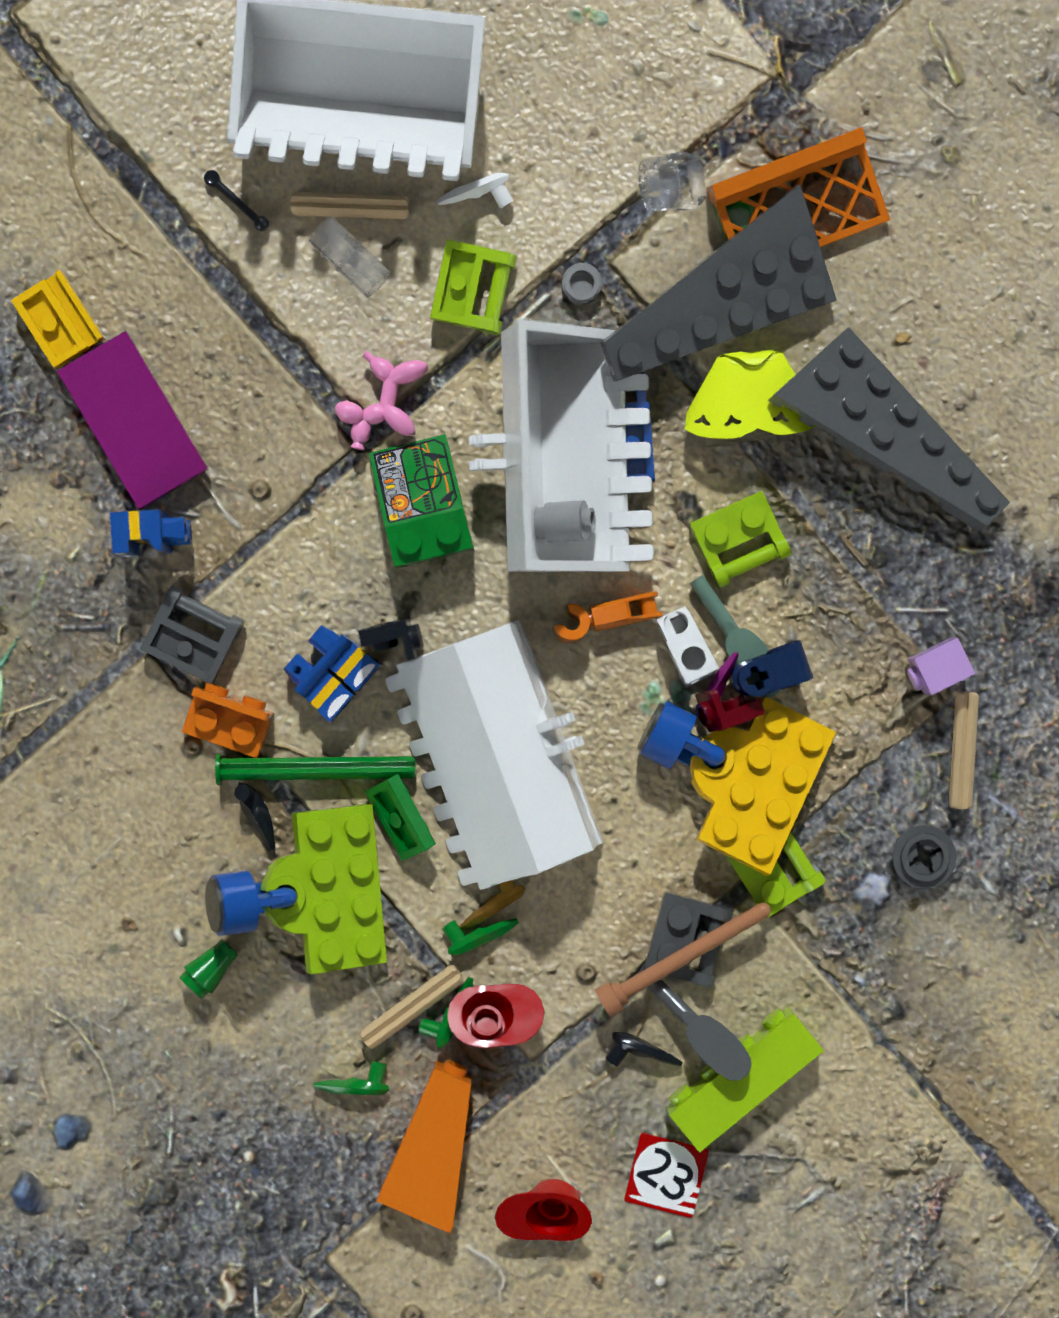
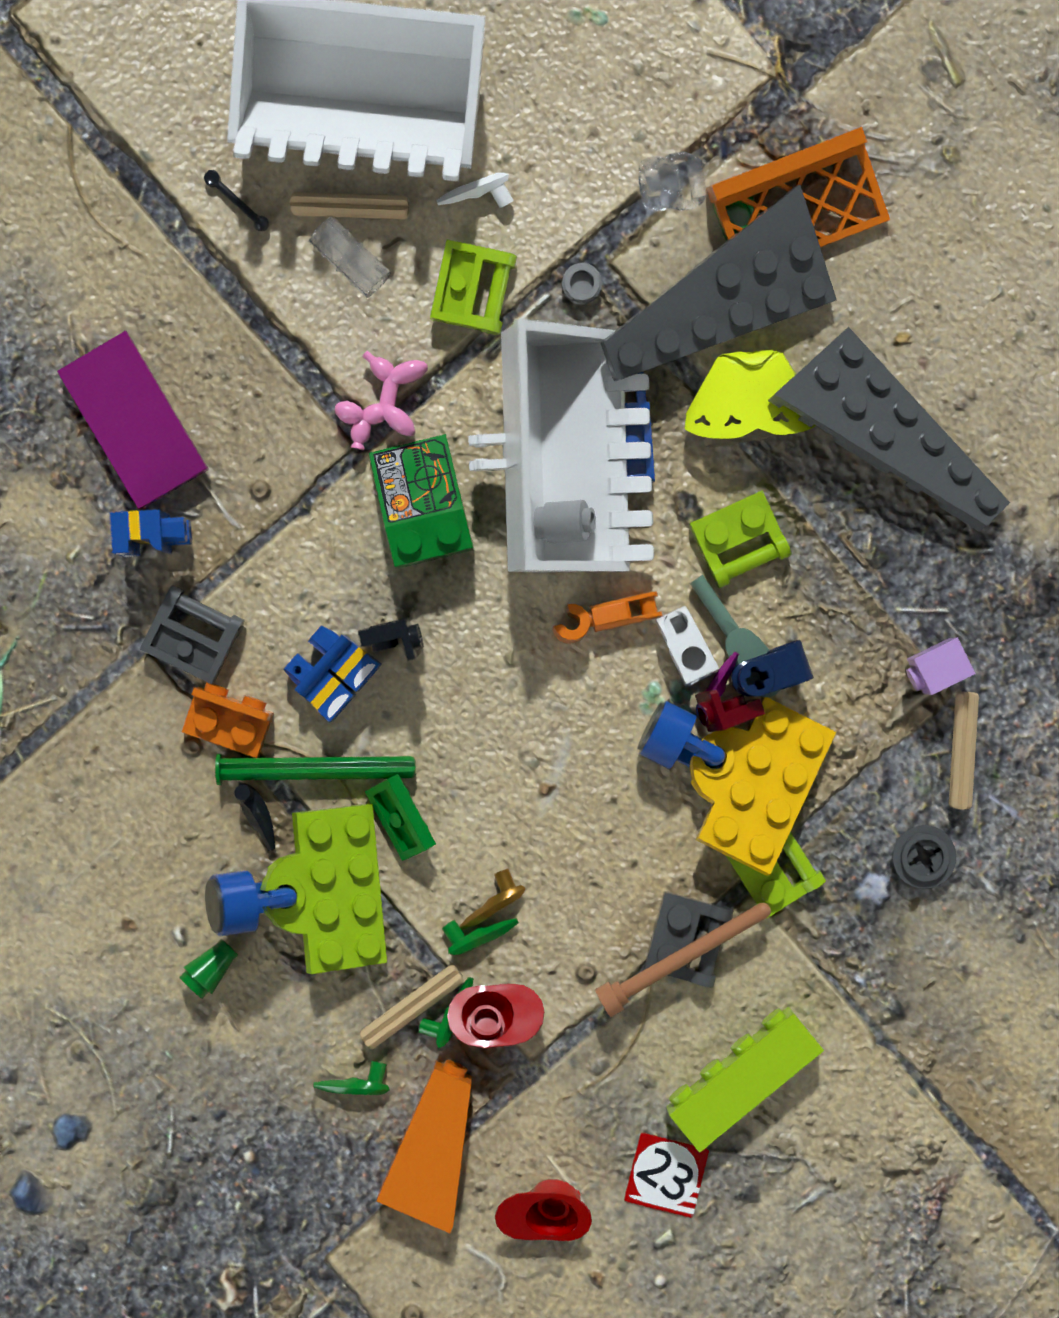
yellow plate [11,269,105,370] -> none
white piece [385,620,603,890] -> none
black bar [606,1032,682,1067] -> none
dark grey piece [647,979,752,1081] -> none

